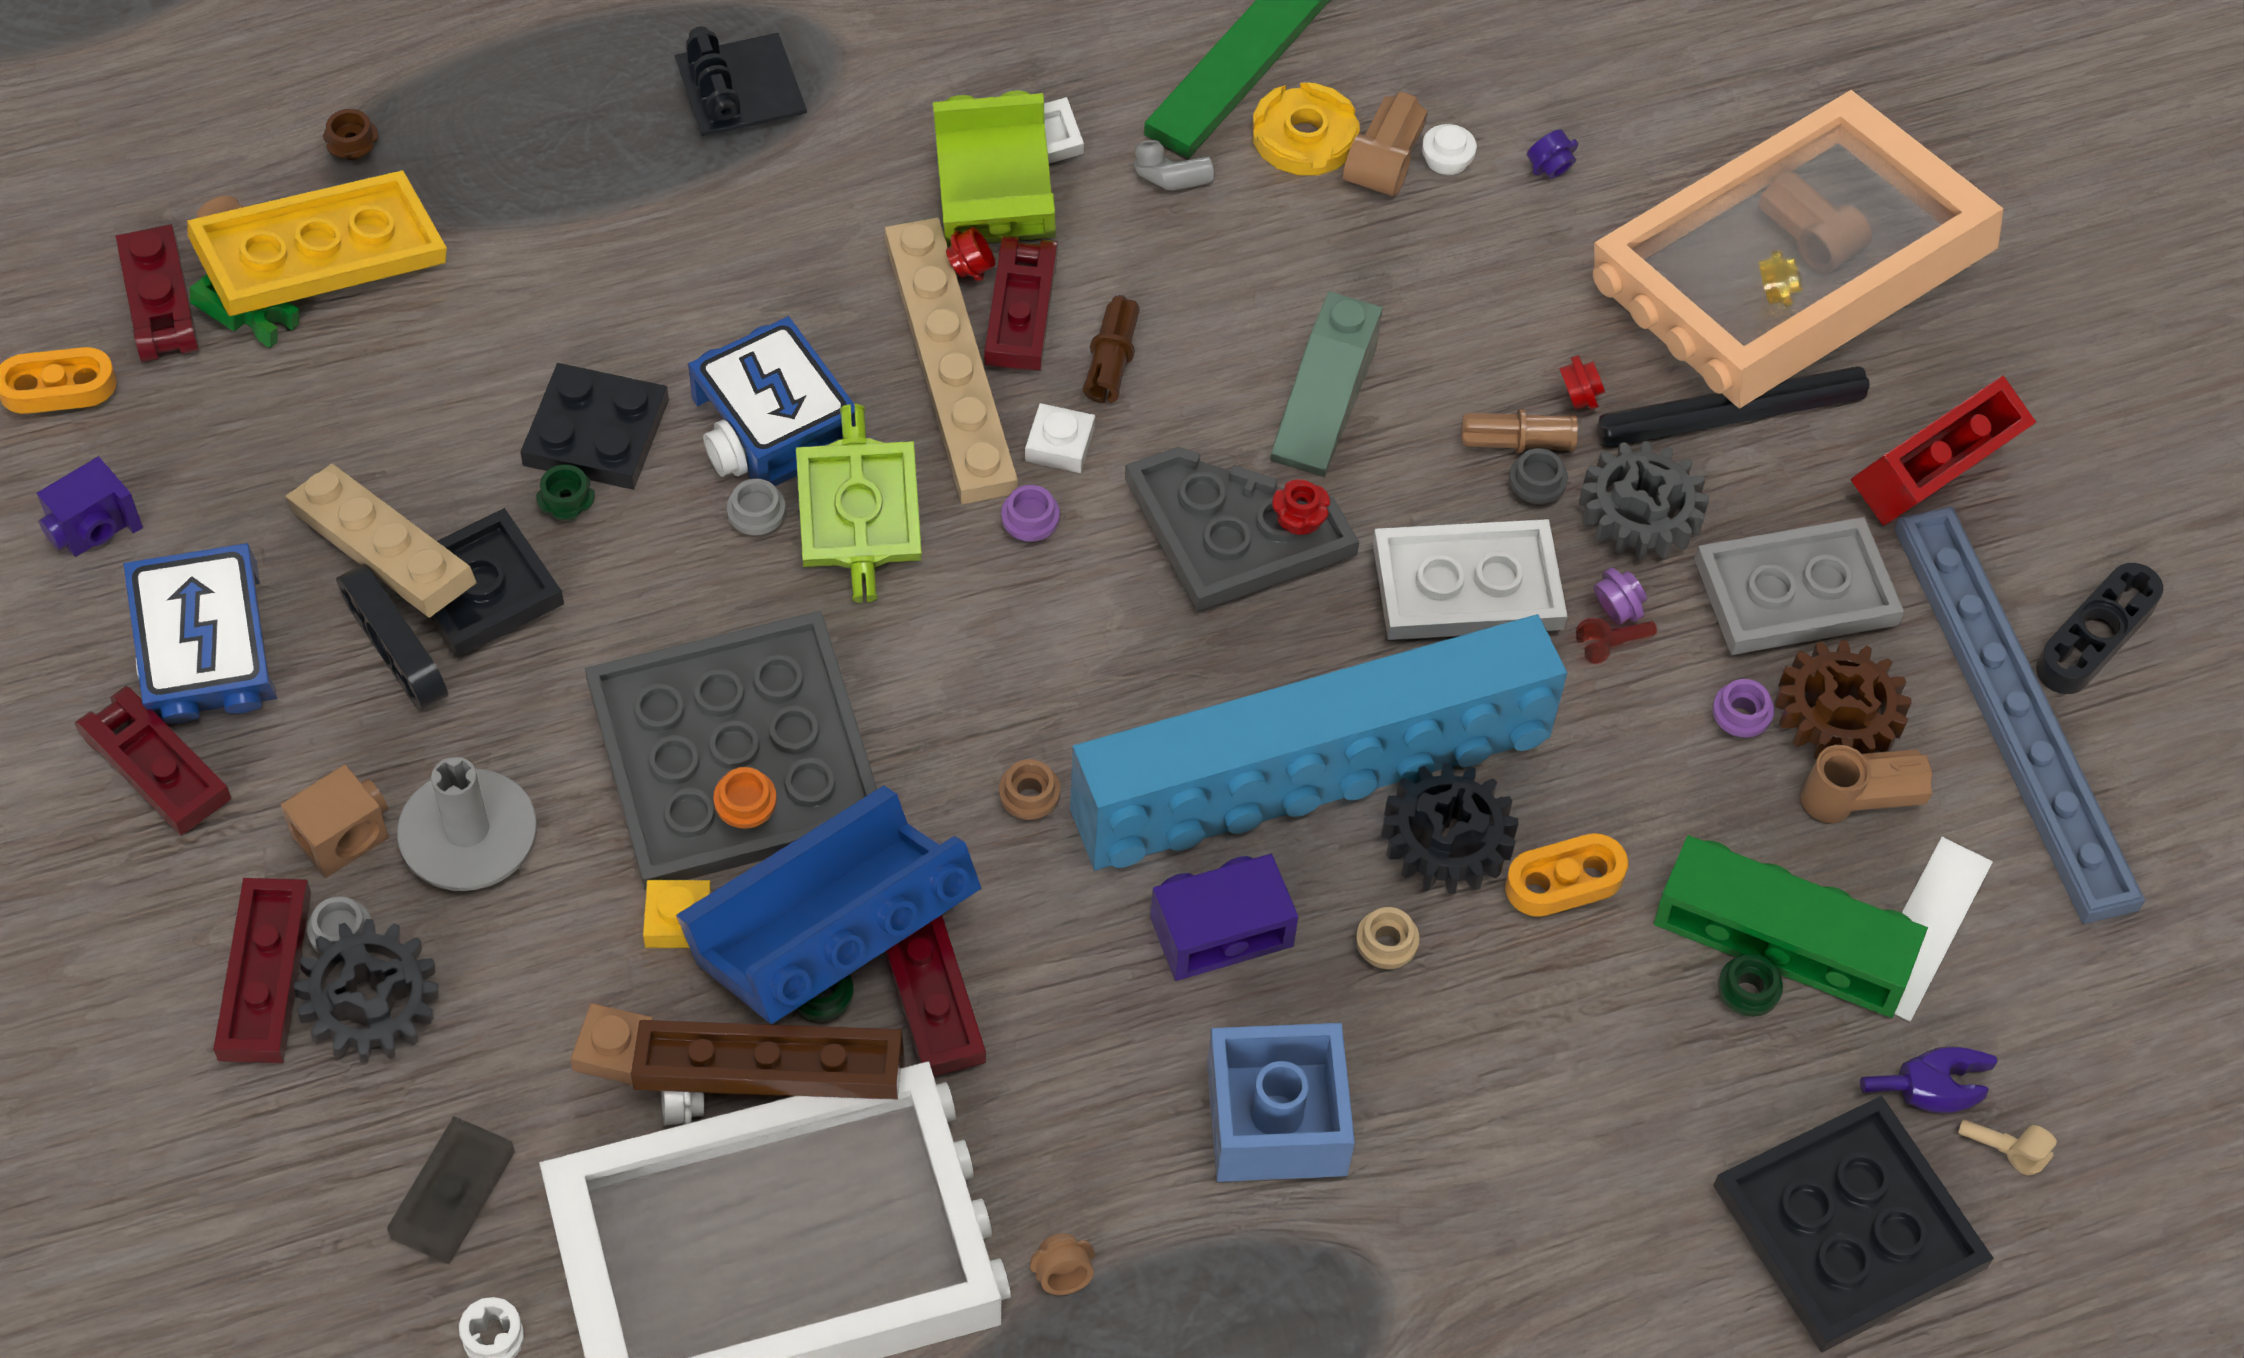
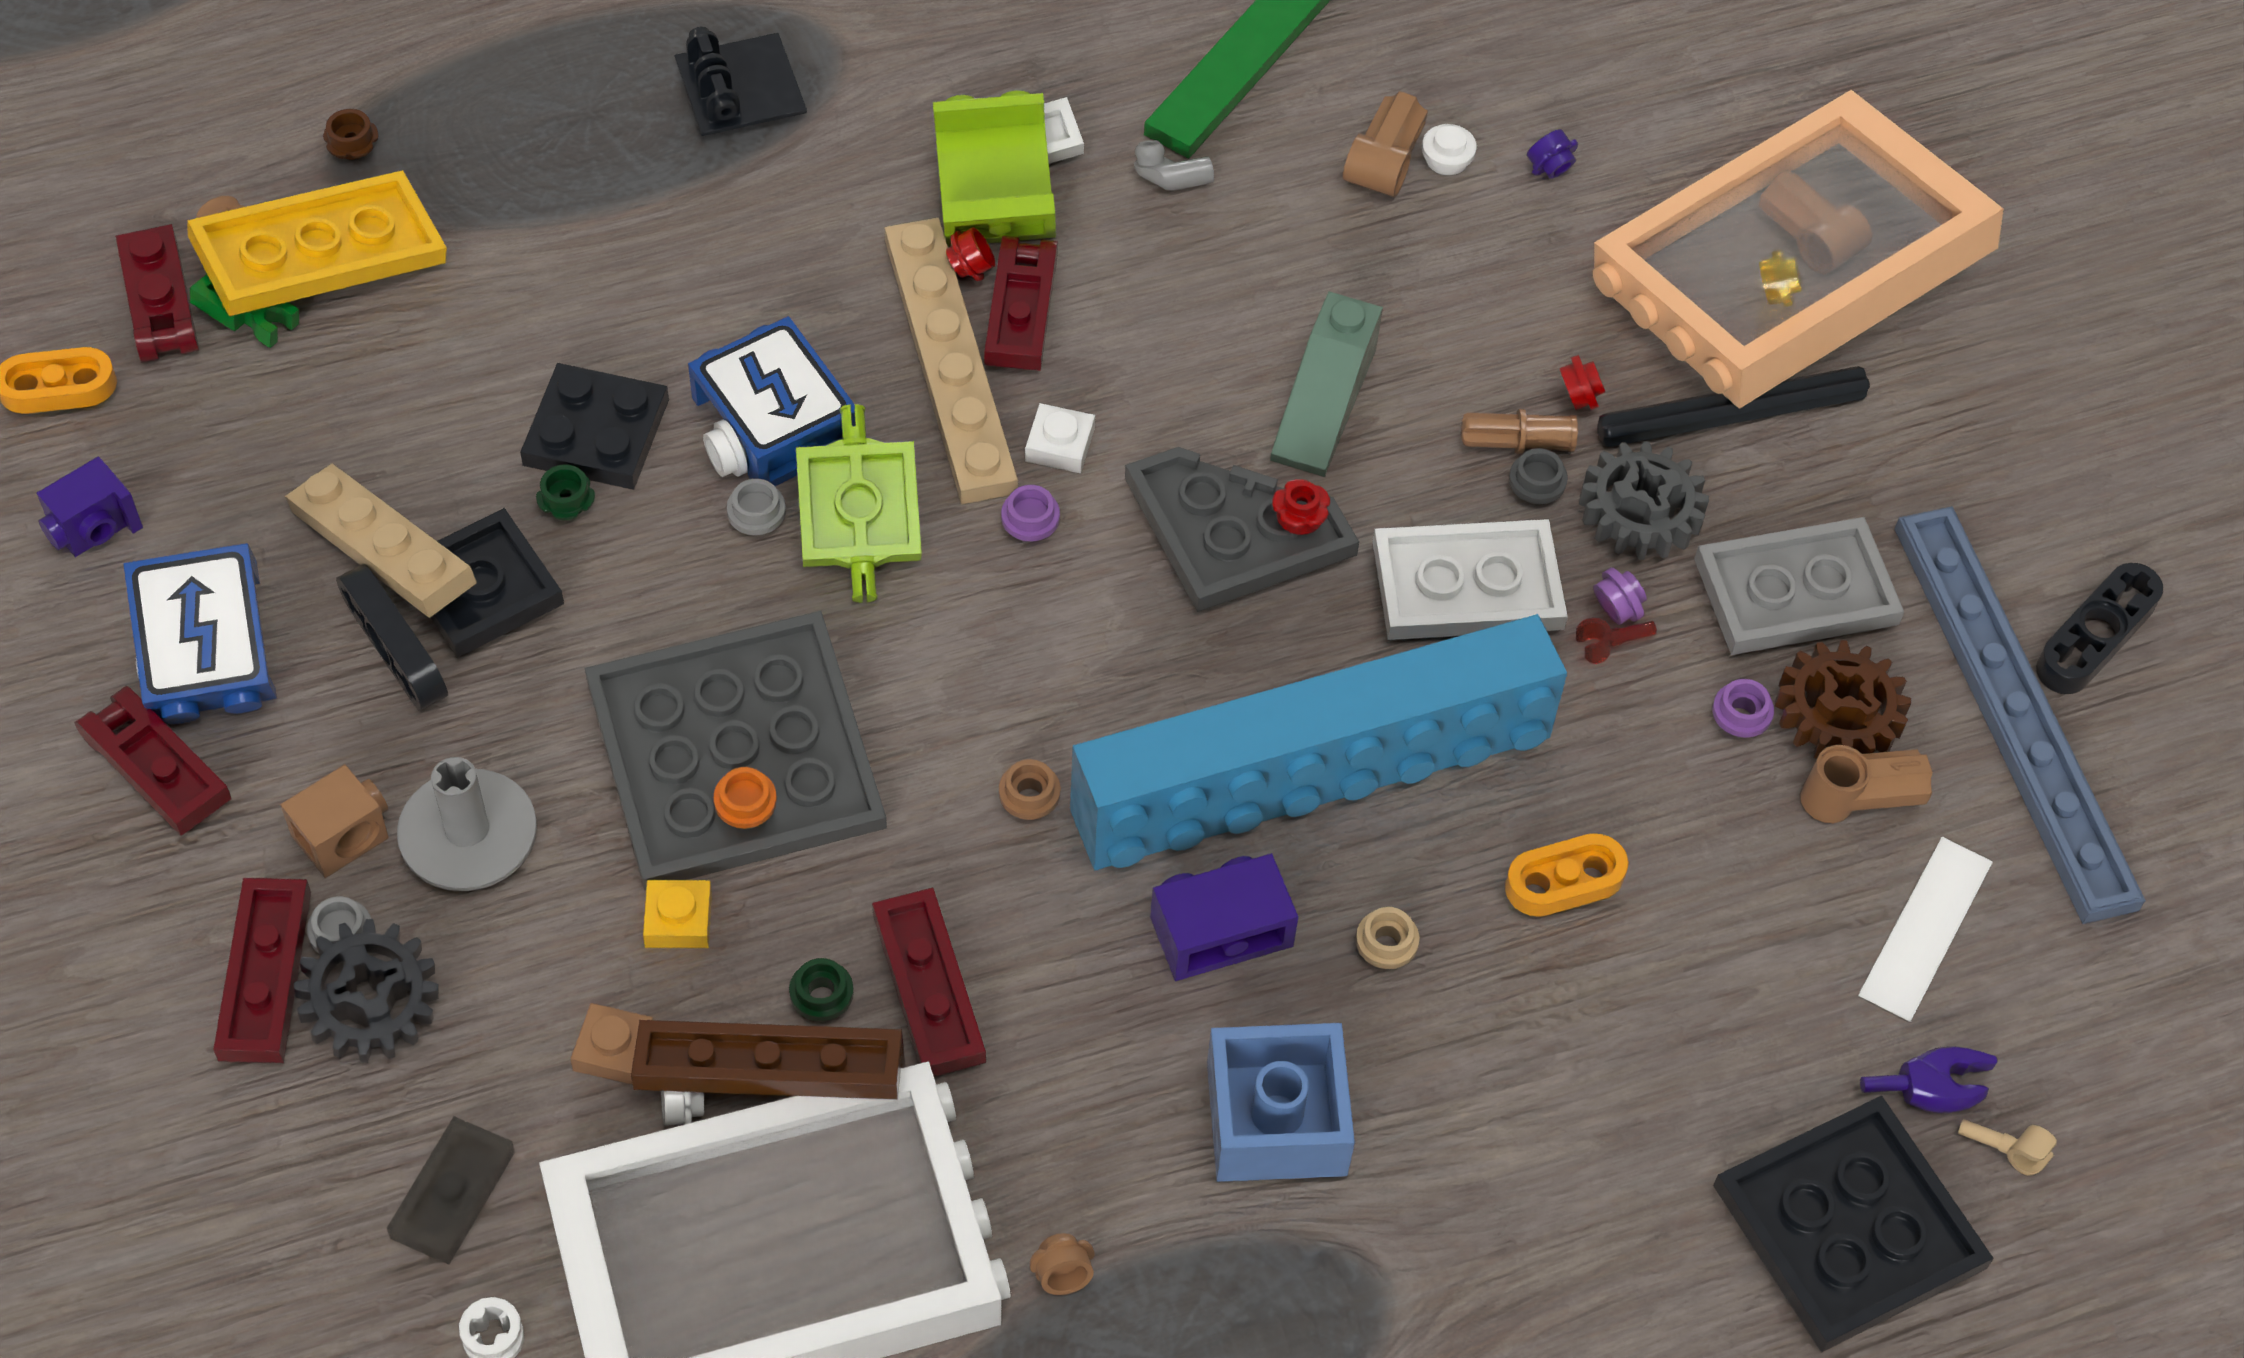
blue panel [676,785,982,1025] -> none
reddish brown axle [1083,295,1140,403] -> none
yellow tile [1252,83,1360,175] -> none
black gear [1381,763,1519,894] -> none
green brick [1653,835,1928,1019] -> none
dark green plate [1718,954,1783,1017] -> none
red brick [1850,375,2037,526] -> none

